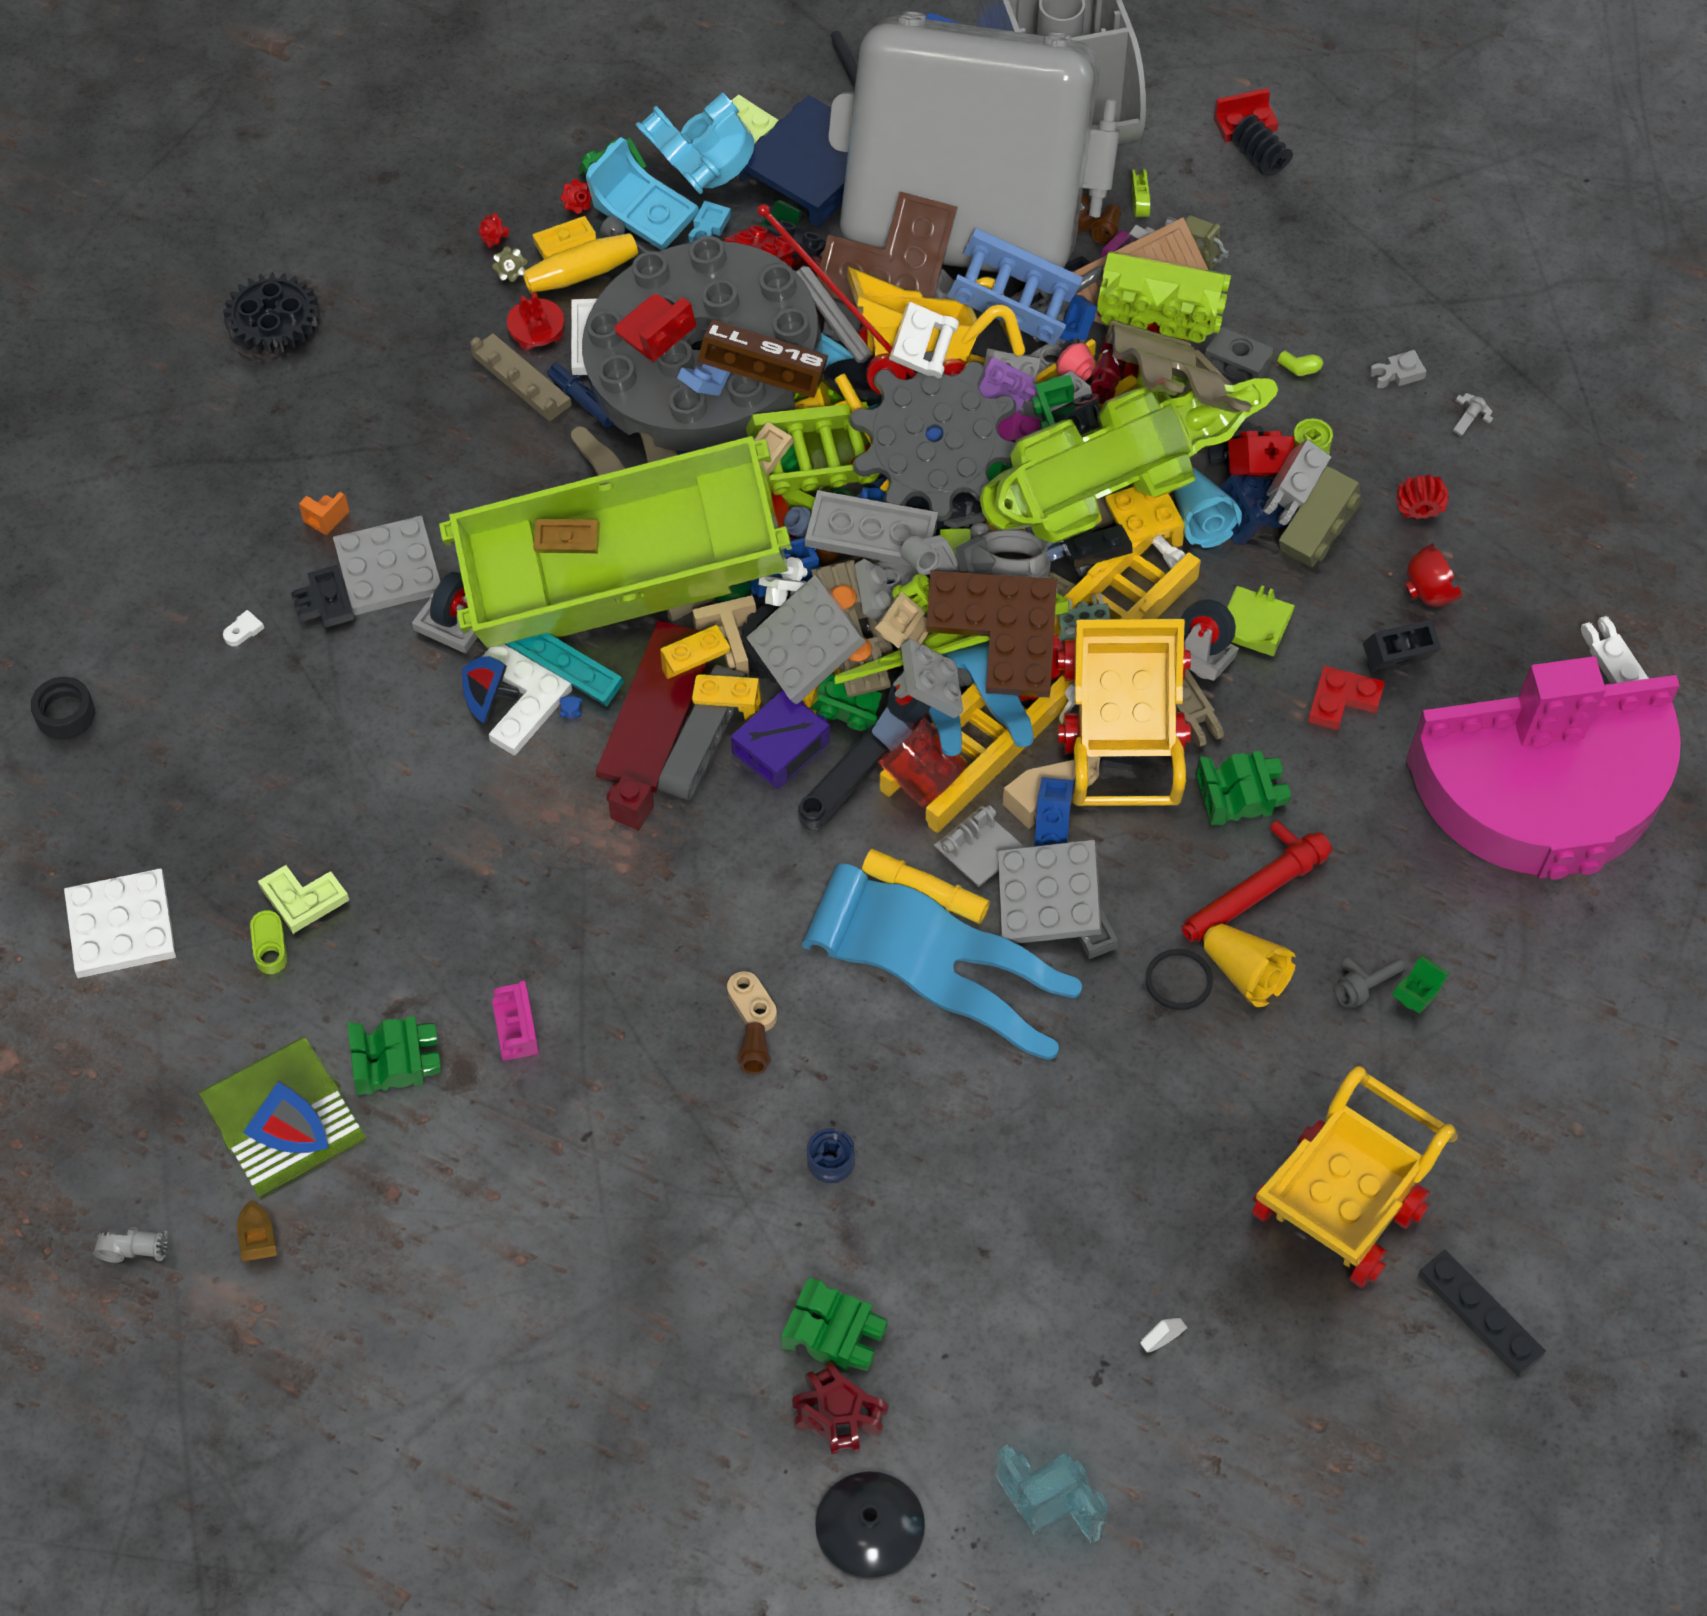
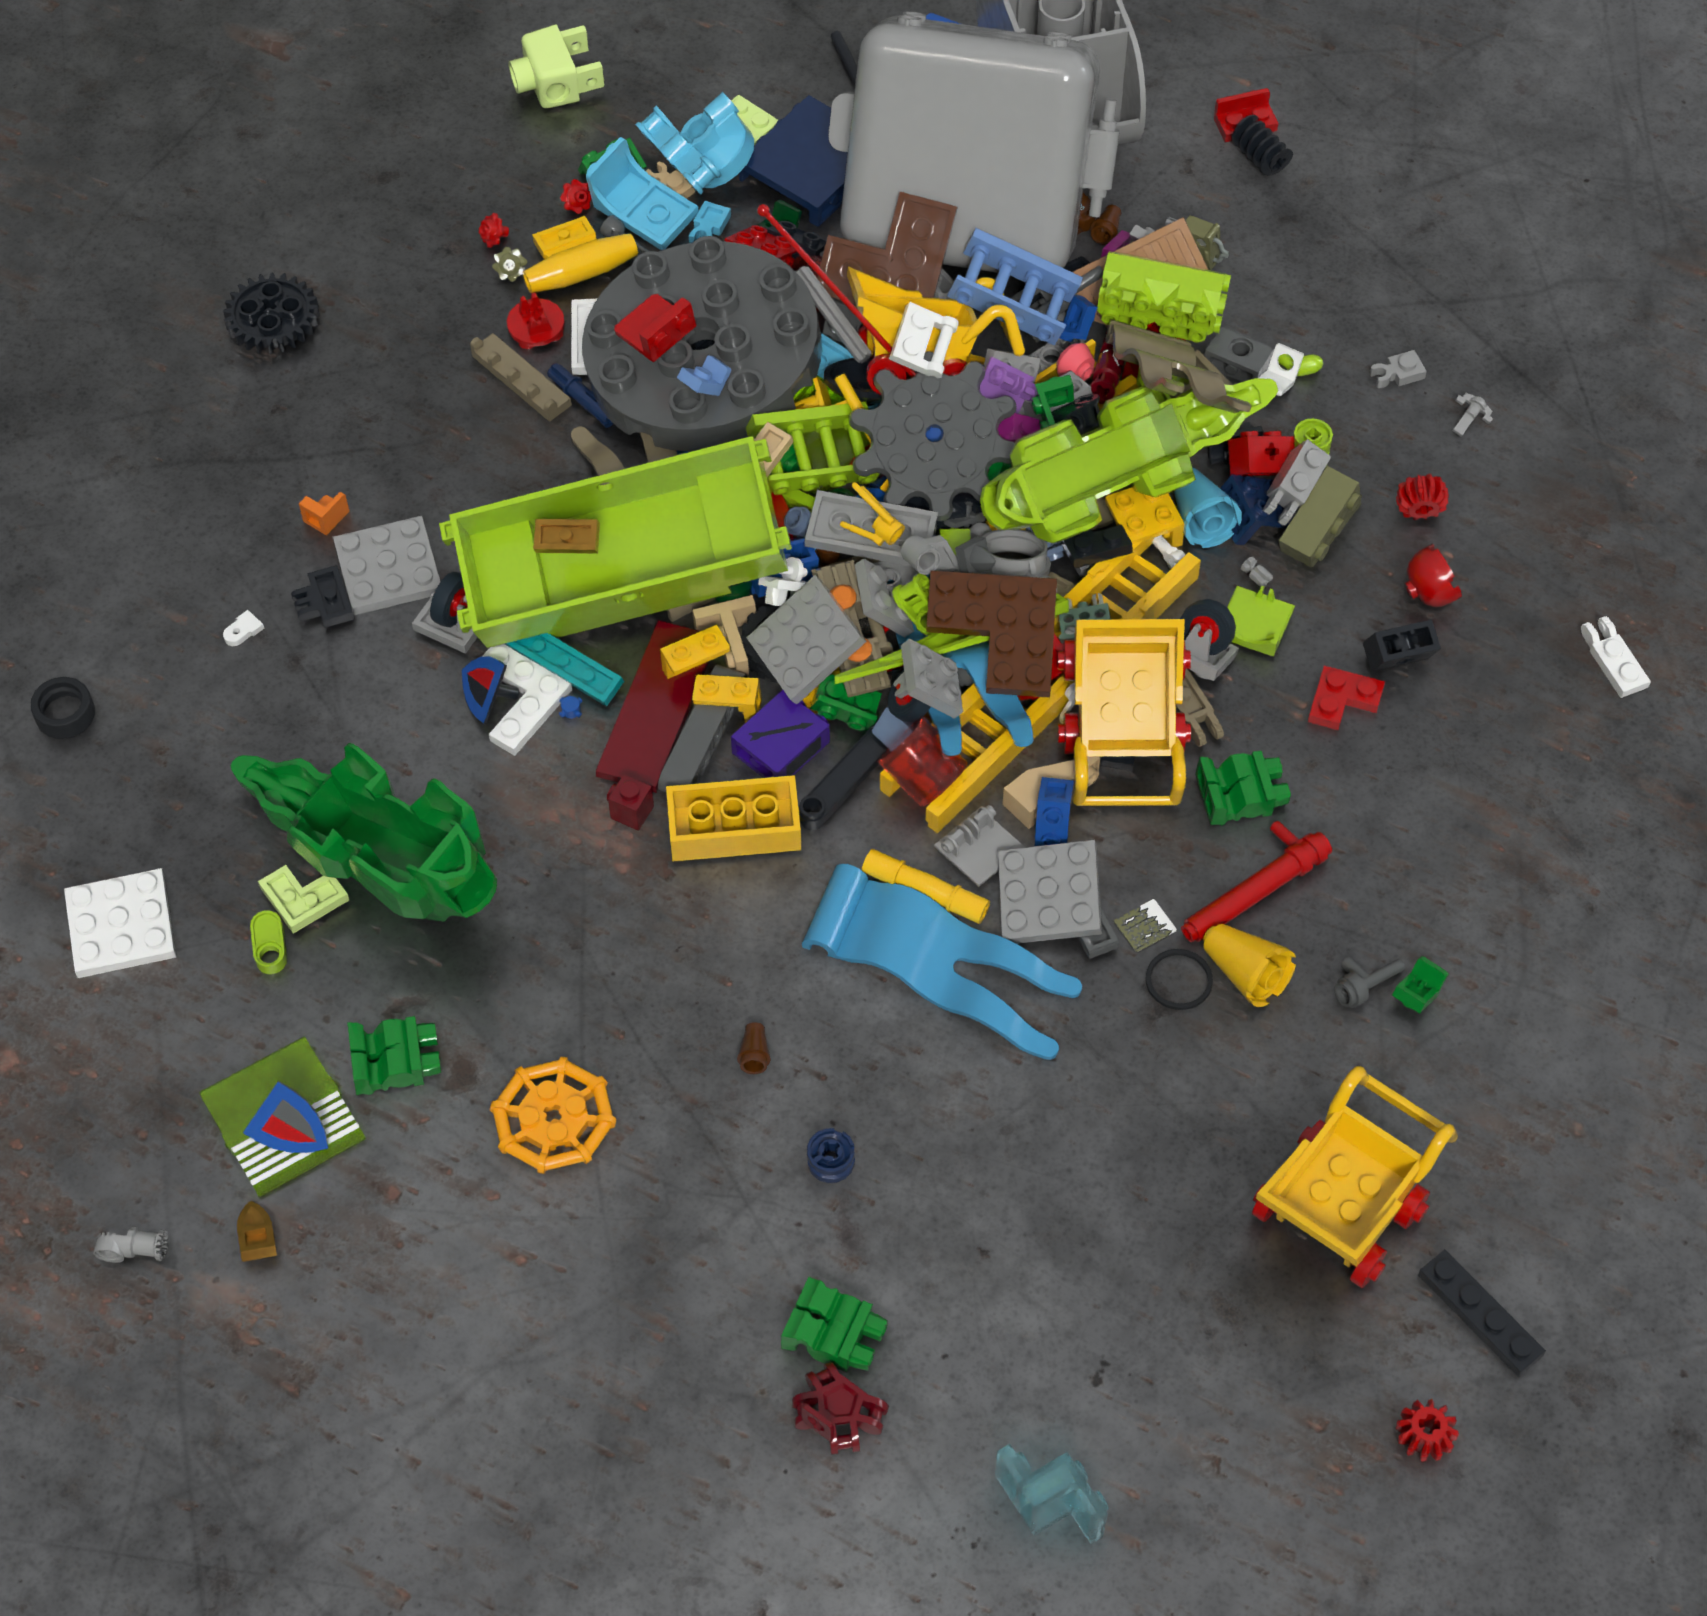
dark pink hinge [492,981,539,1061] -> none
reddish brown brick [698,319,828,398] -> none
tan plate [727,971,777,1032] -> none
black dish [815,1471,925,1580] -> none
tan plate [875,591,929,649] -> none
lime piece [1130,169,1150,218] -> none
white tile [1140,1318,1187,1353] -> none
dark pink piece [1406,656,1681,880] -> none
none -> green animal [230,743,497,922]
none -> light orange plate [490,1056,617,1174]
none -> yellowish green piece [508,24,604,108]
none -> tan plate [646,161,695,199]
none -> yellow brick [666,775,802,862]
none -> yellow plant [840,482,905,546]
none -> sticker [1114,899,1177,952]
none -> light grey piece [1241,556,1273,587]
none -> white bracket [1259,343,1304,396]
none -> red gear [1396,1399,1459,1462]

